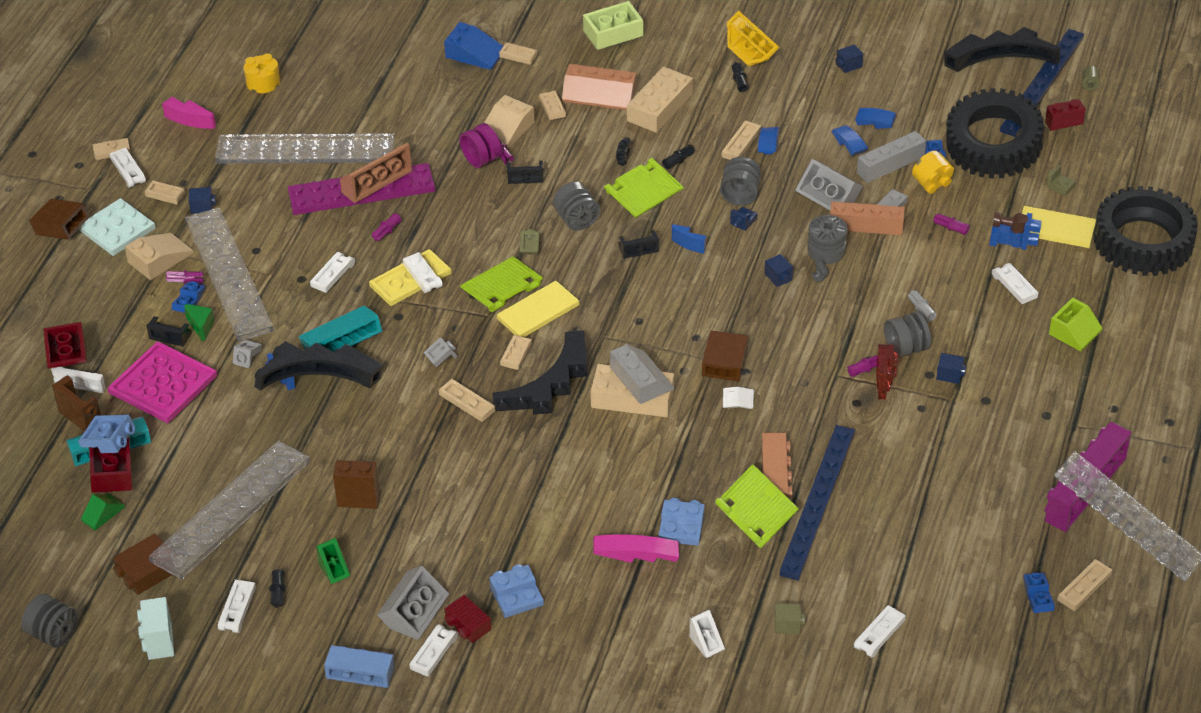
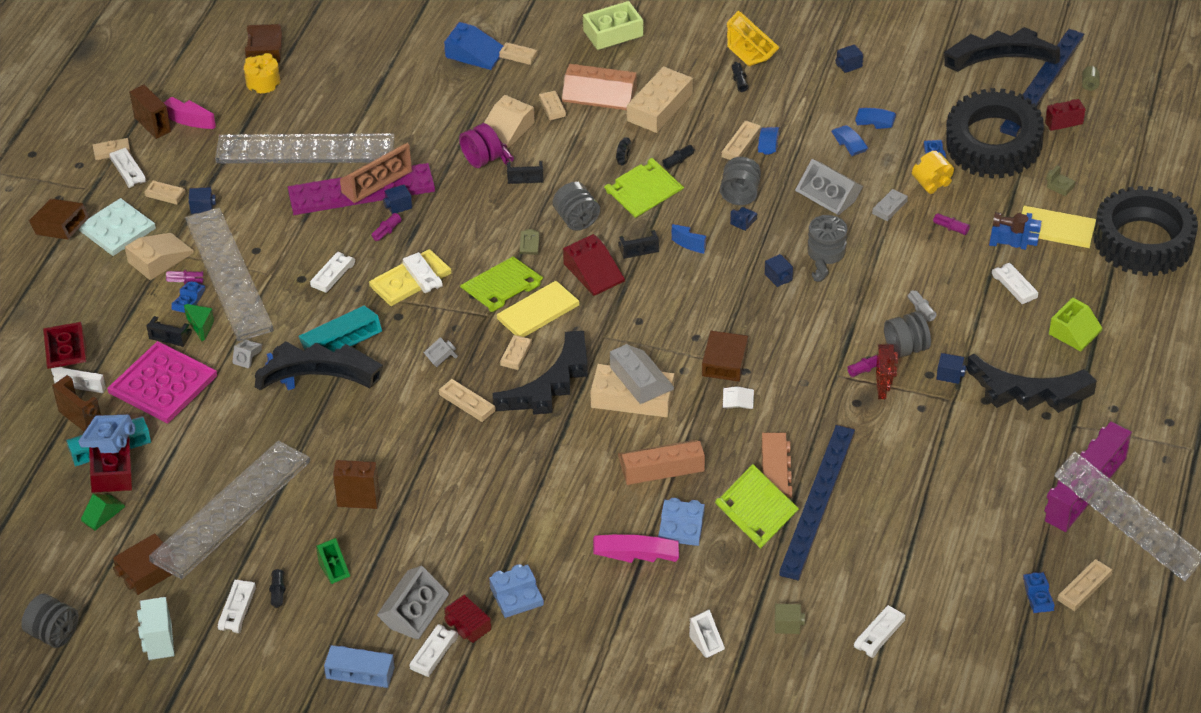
nougat brick [830,201,904,235] -> none
light grey brick [857,131,926,183] -> none
none -> reddish brown brick [129,85,171,139]
none -> reddish brown panel [245,24,282,63]
none -> dark blue brick [383,184,412,214]
none -> dark red slope [563,234,625,296]
none -> nougat slope [618,440,705,485]
none -> black arch [966,354,1097,413]

